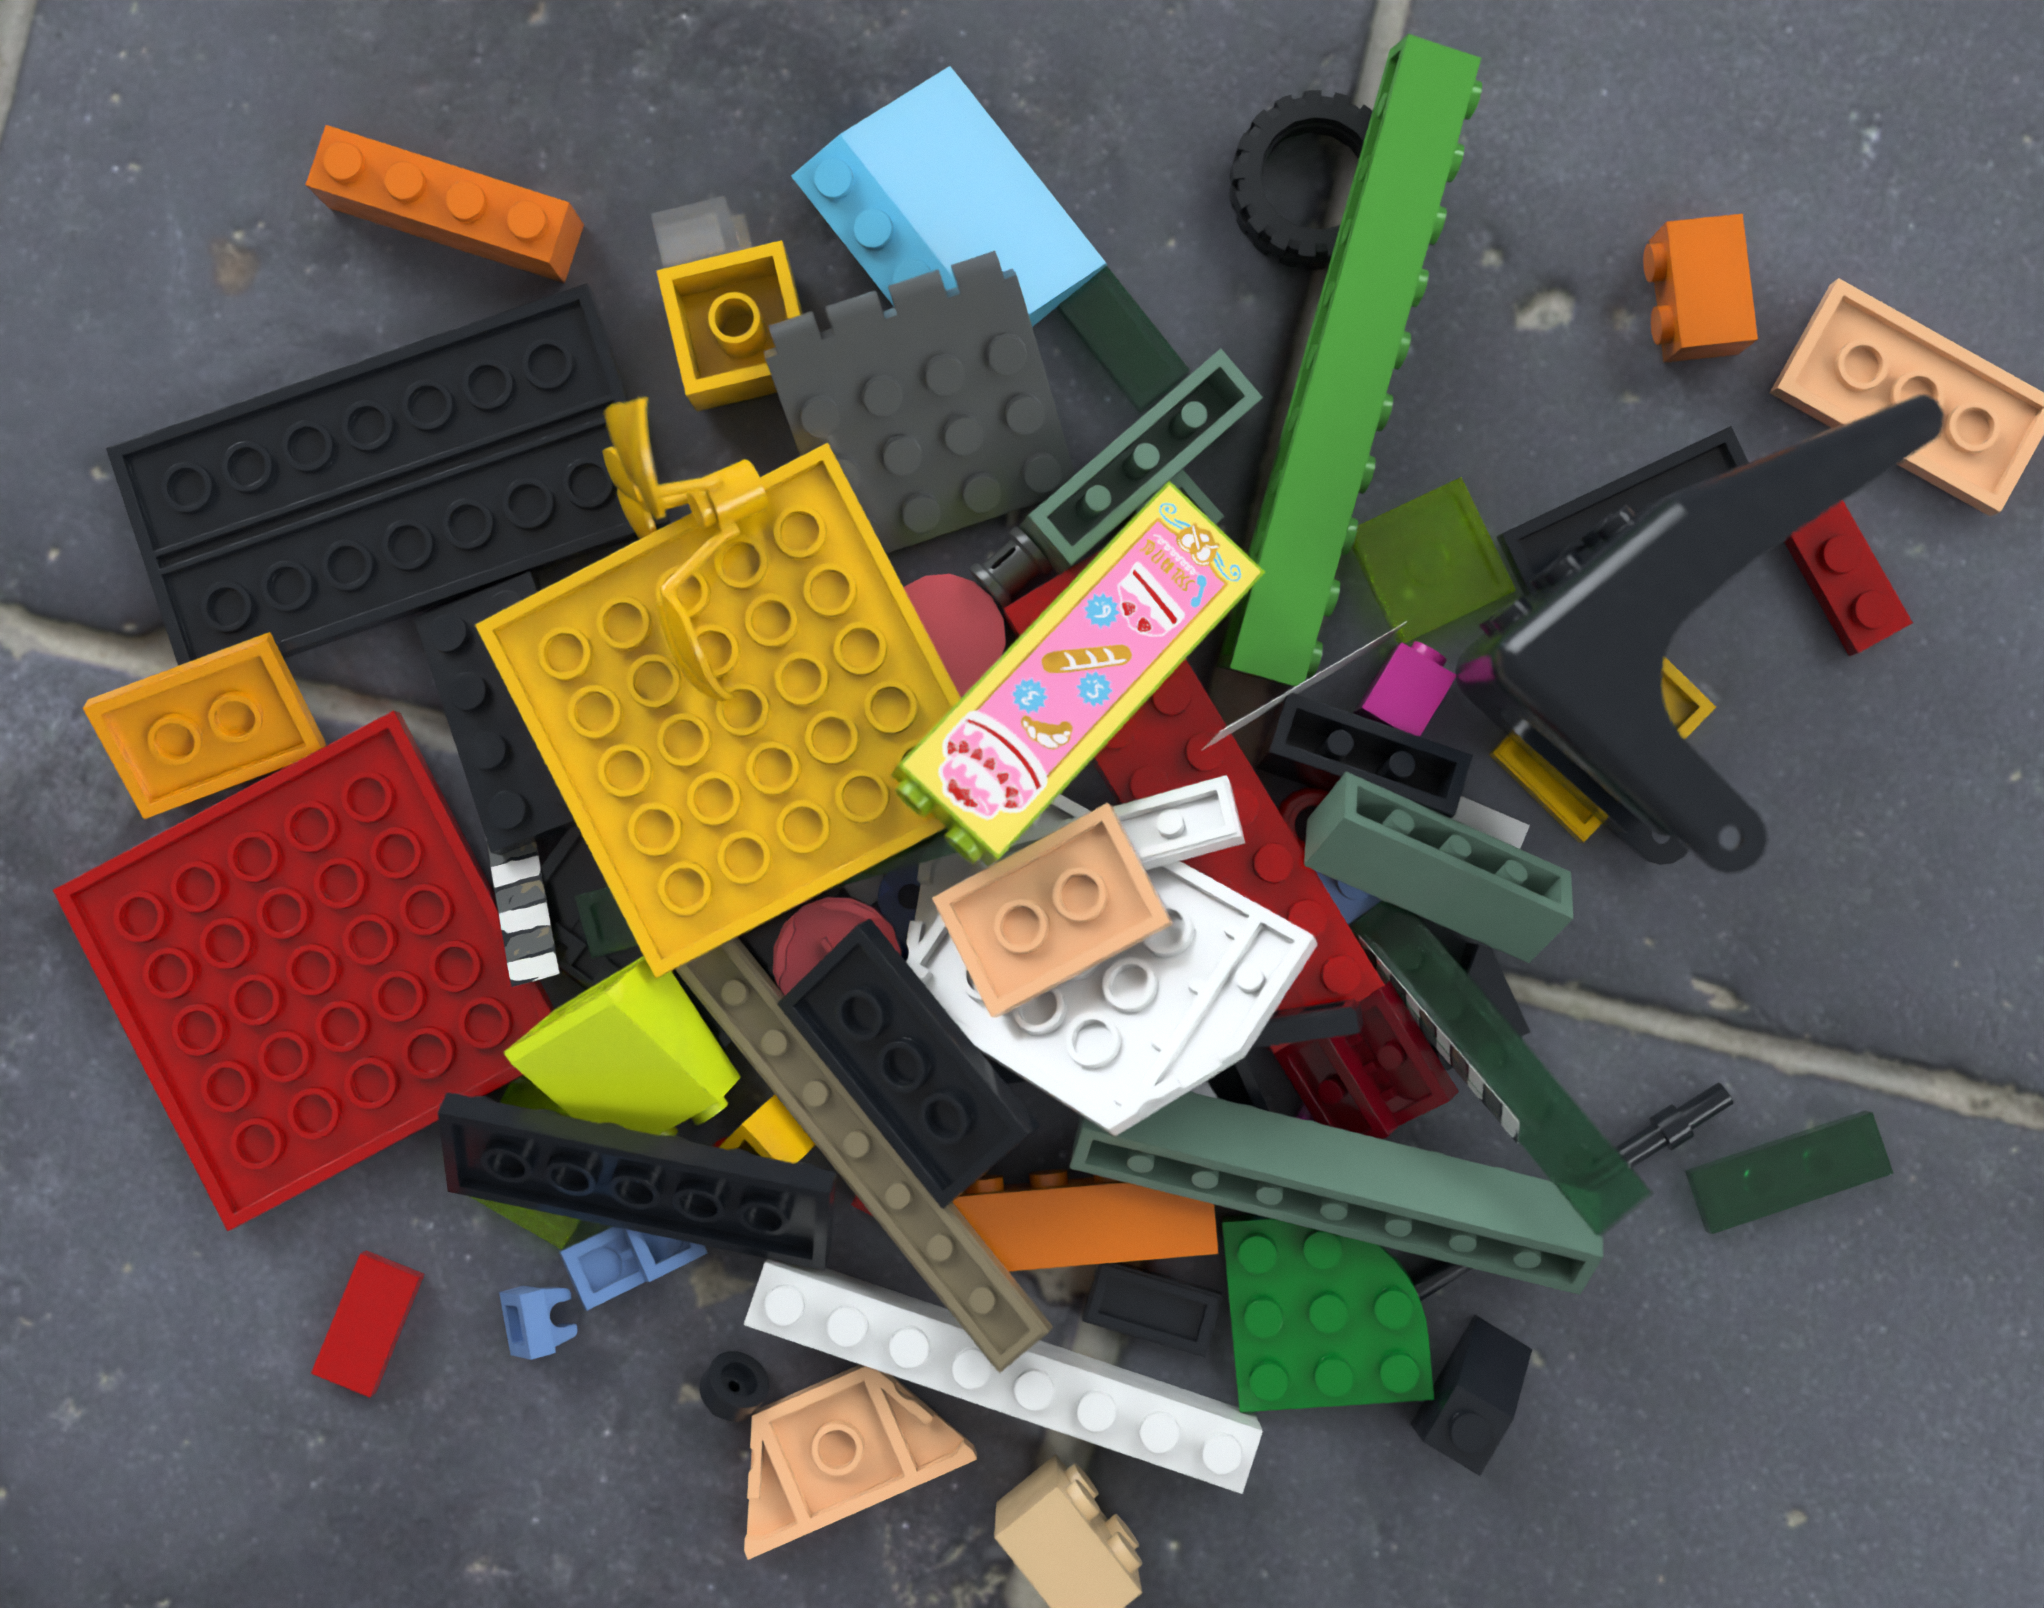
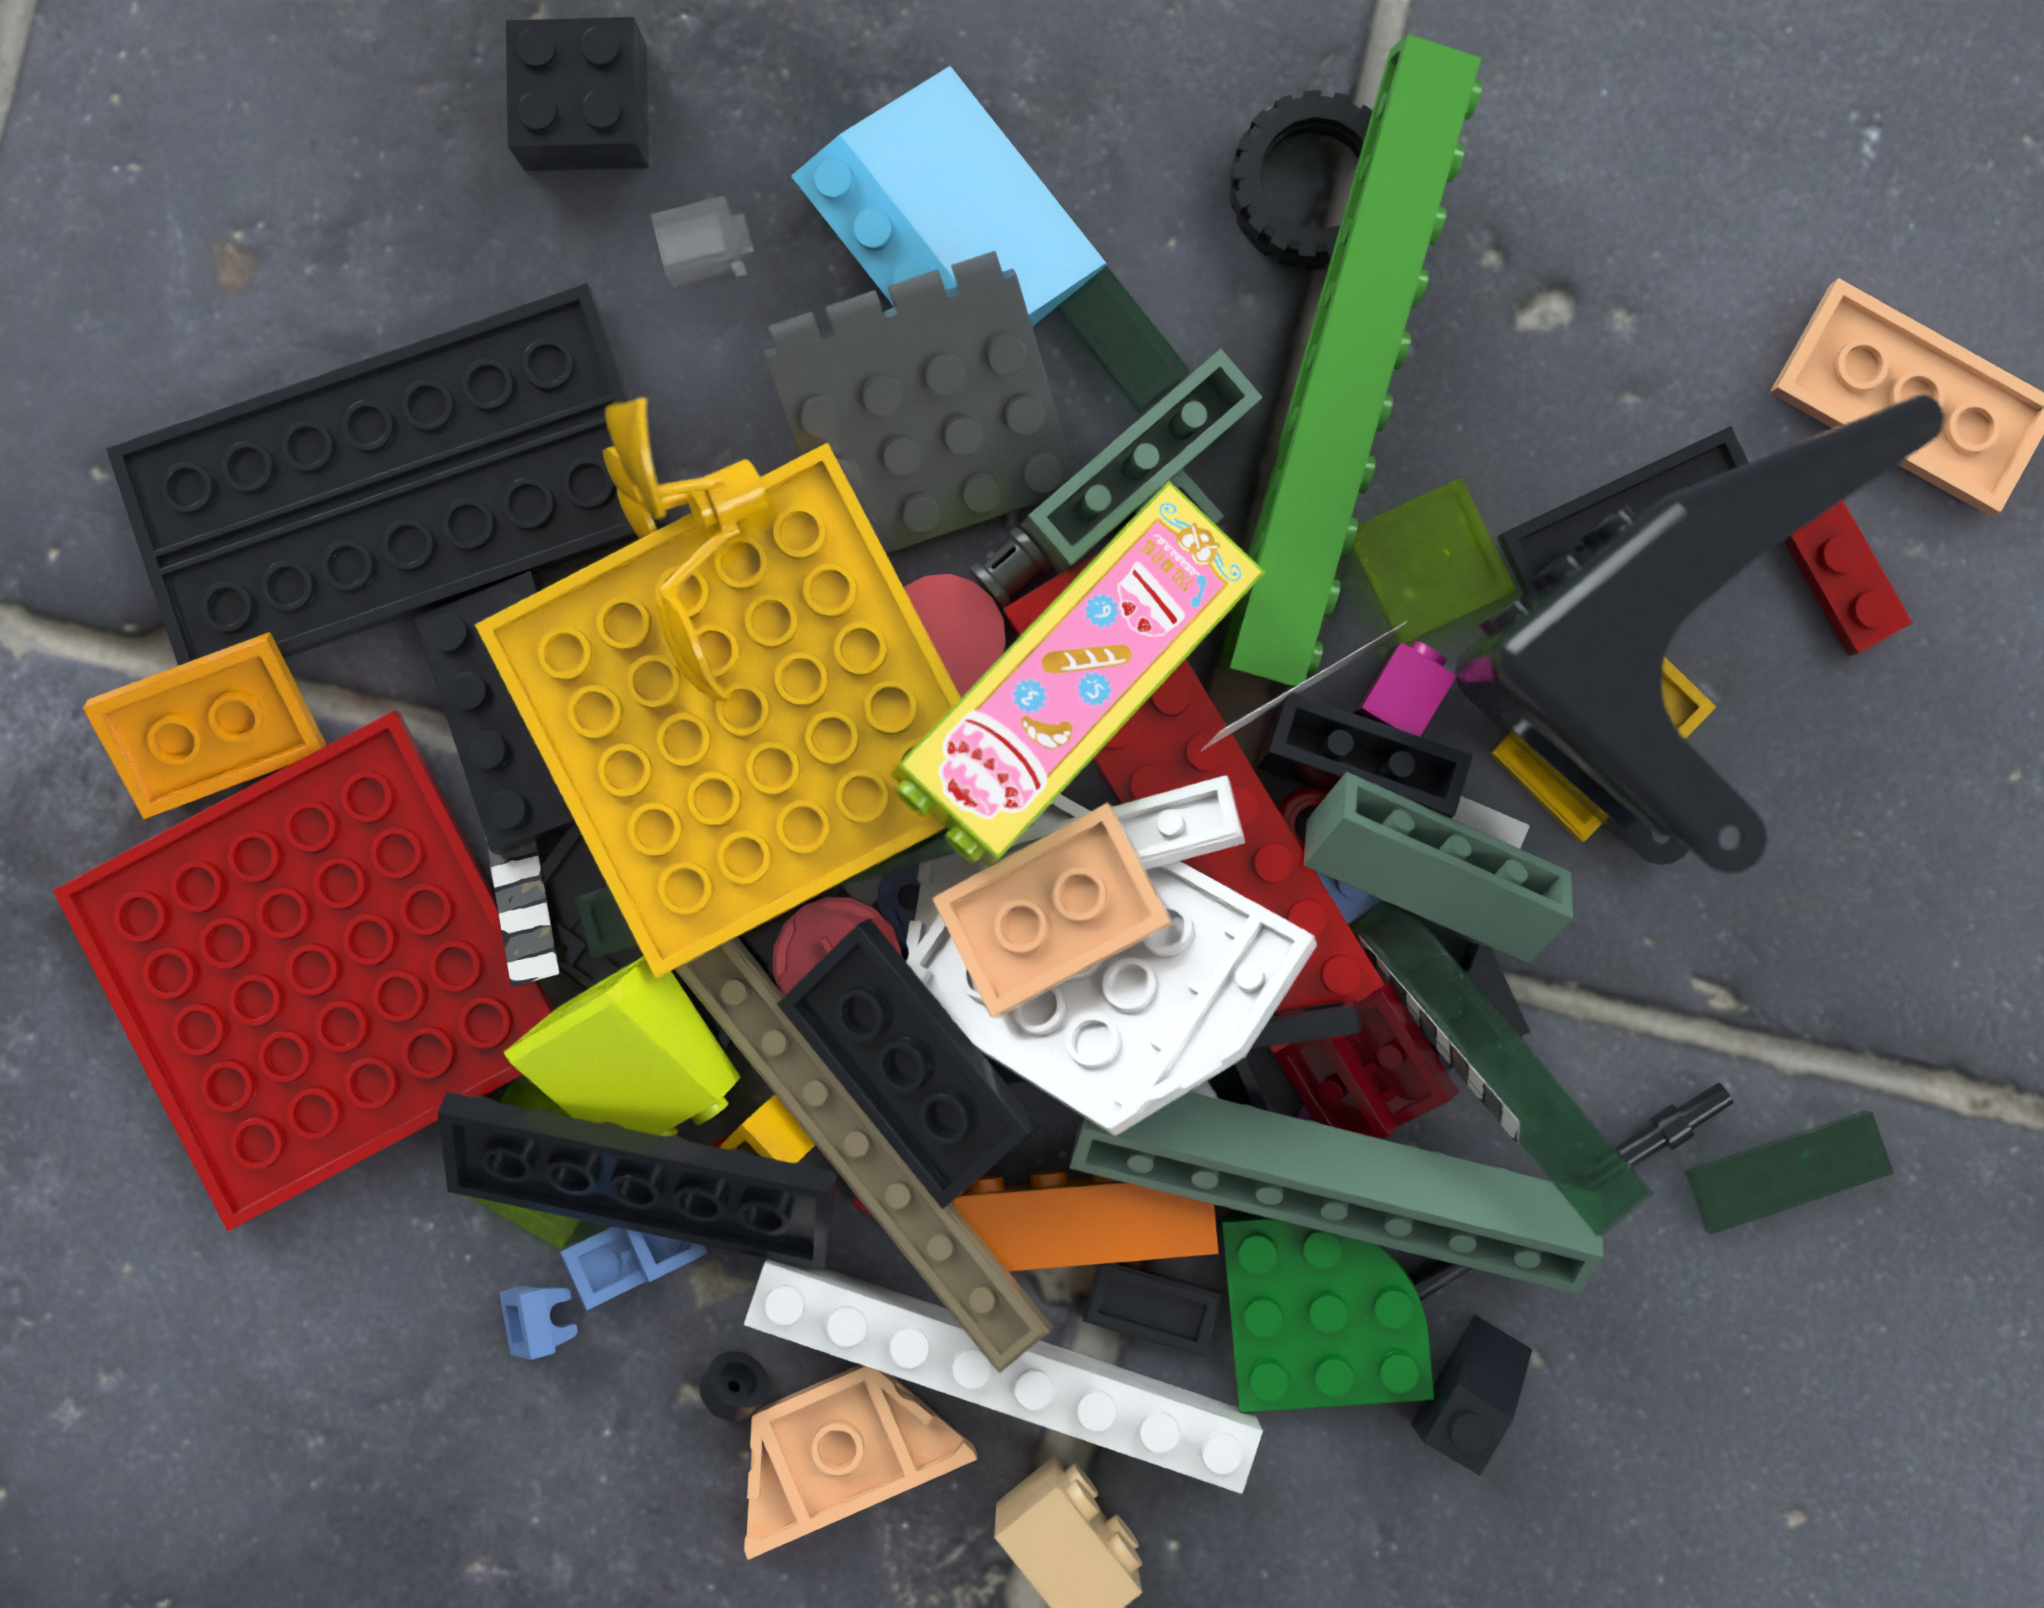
orange brick [305,125,584,283] -> none
red tile [311,1250,425,1398] -> none
yellow brick [656,240,803,412] -> none
orange brick [1643,213,1758,363] -> none
none -> black brick [506,17,649,171]

